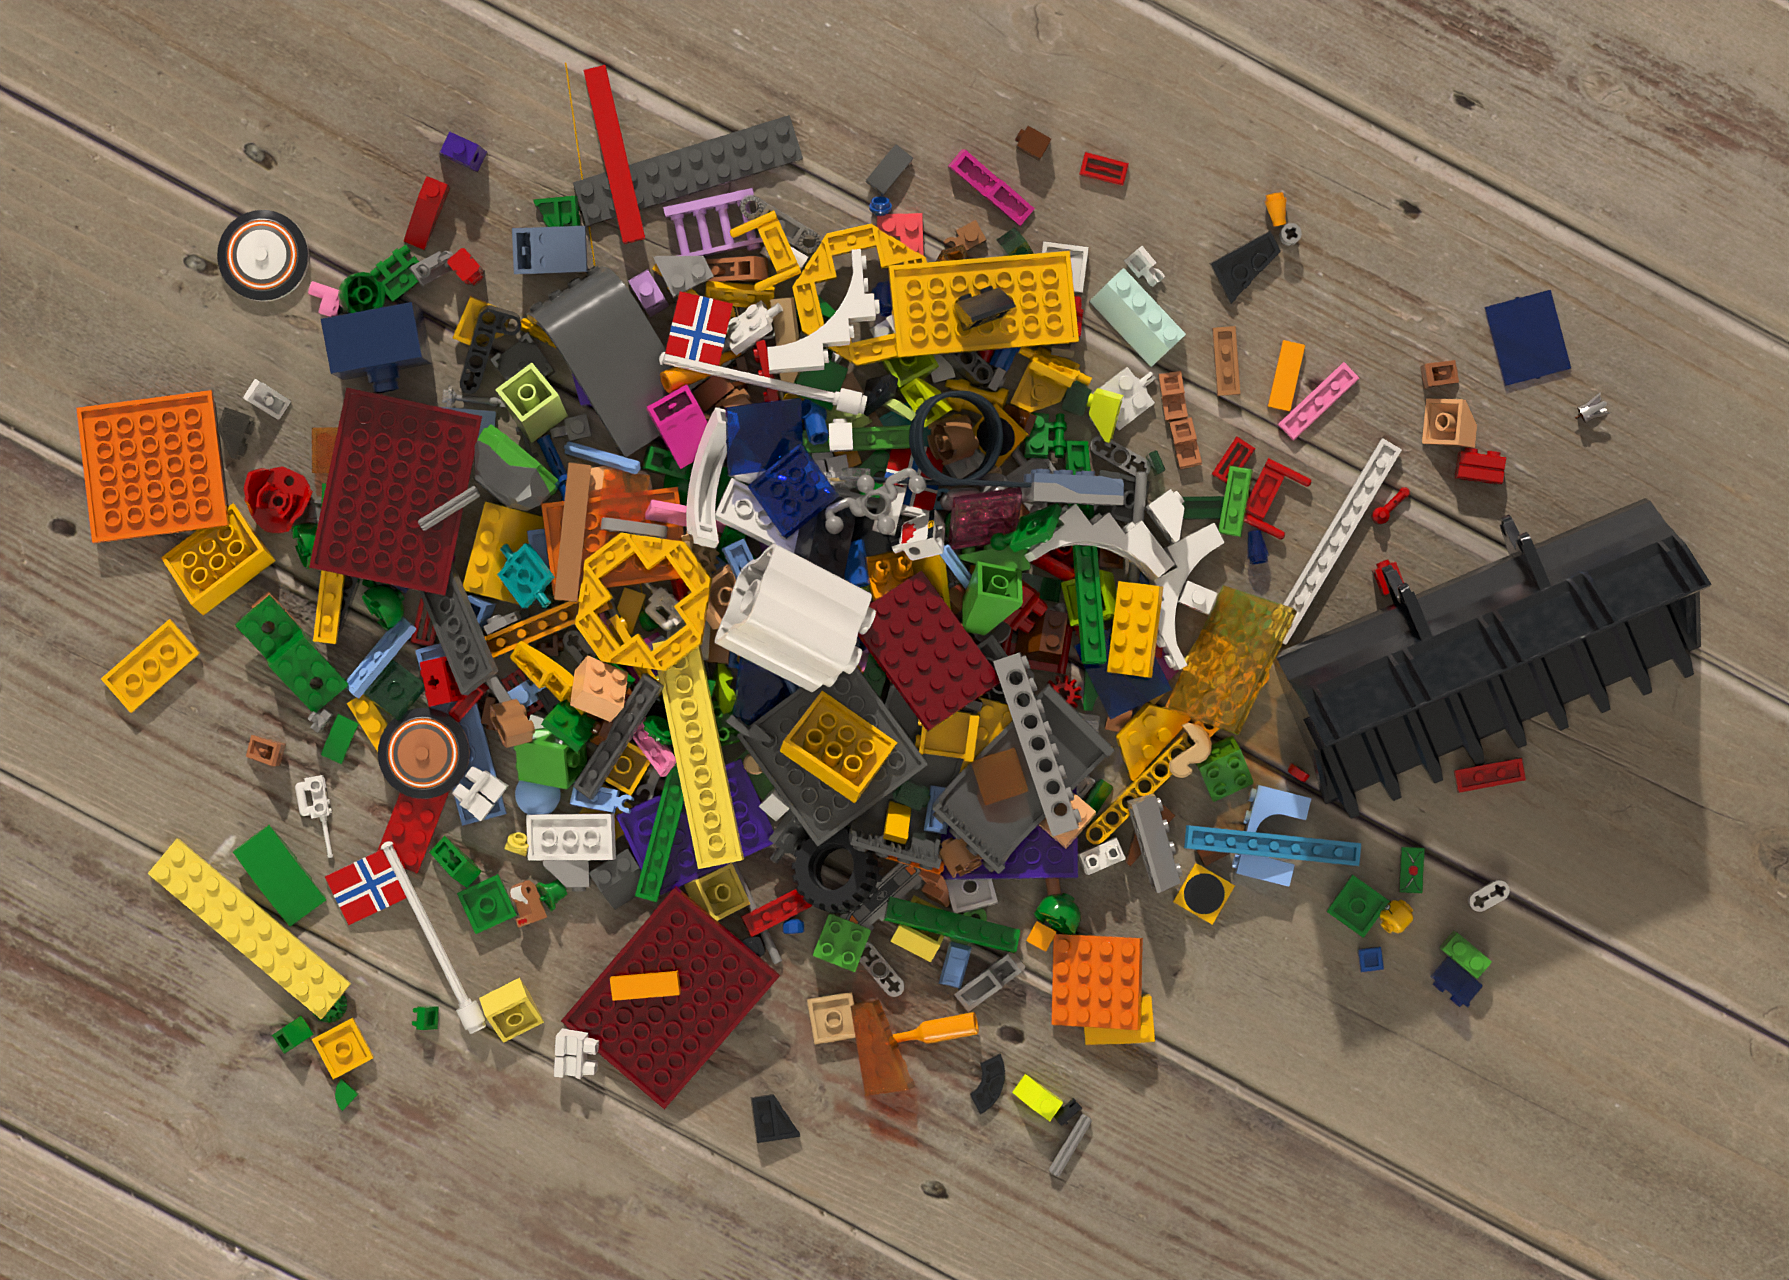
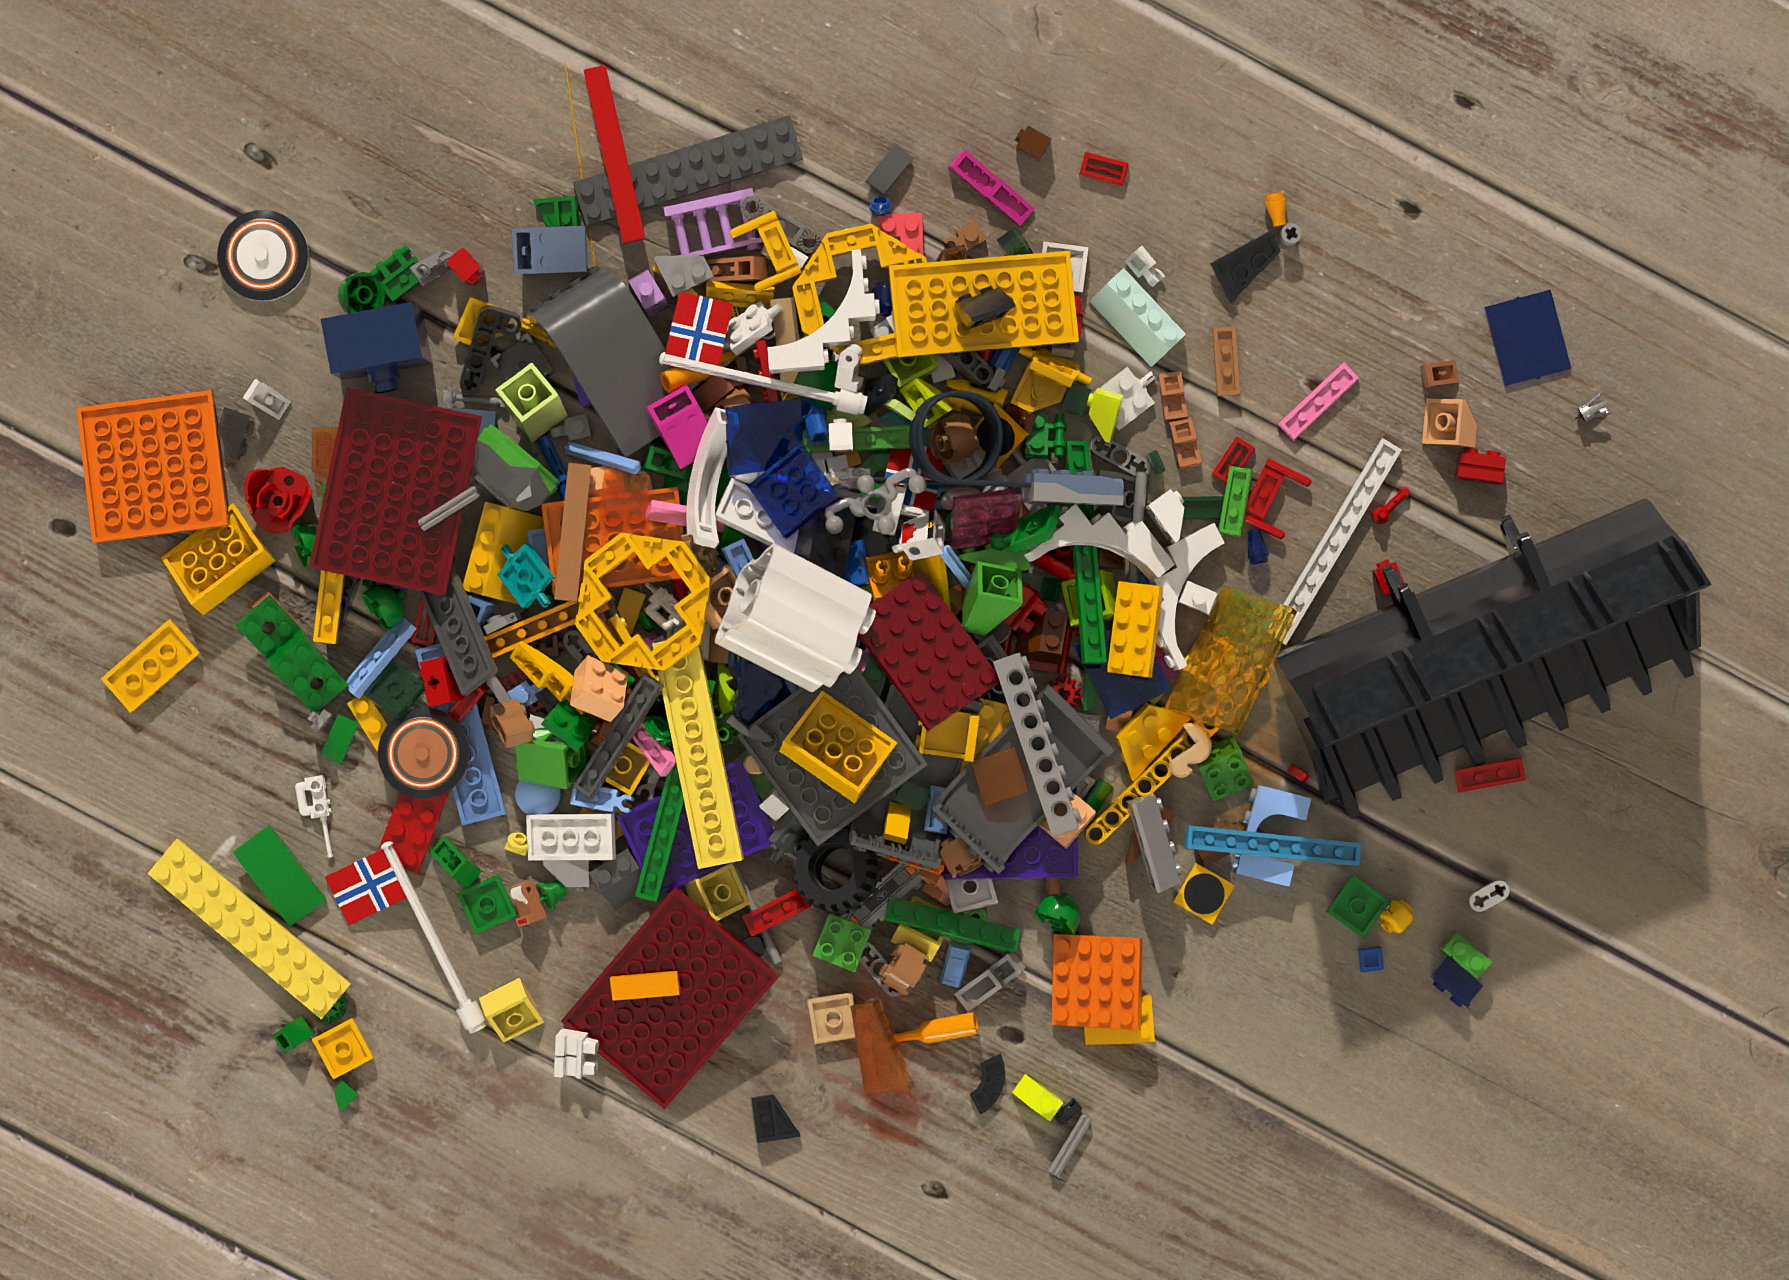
nougat slope [246,735,286,767] -> none
light grey bush [305,500,321,523] -> none
bright pink piece [308,281,341,317] -> none
red slope [403,176,450,250] -> none
green tile [412,1006,439,1030] -> none
dark purple torso [439,132,487,172] -> none
white hips [452,767,509,821] -> none
light grey beam [600,518,668,539] -> none
blue tile [783,919,804,934] -> none
light orange tile [1026,920,1057,951] -> none
white hips [1078,837,1125,875] -> none
light orange tile [1267,340,1305,412] -> none
green tile [1399,847,1425,894] -> none
none -> white leg [835,344,864,392]
none -> medium nougat brick [878,942,929,996]

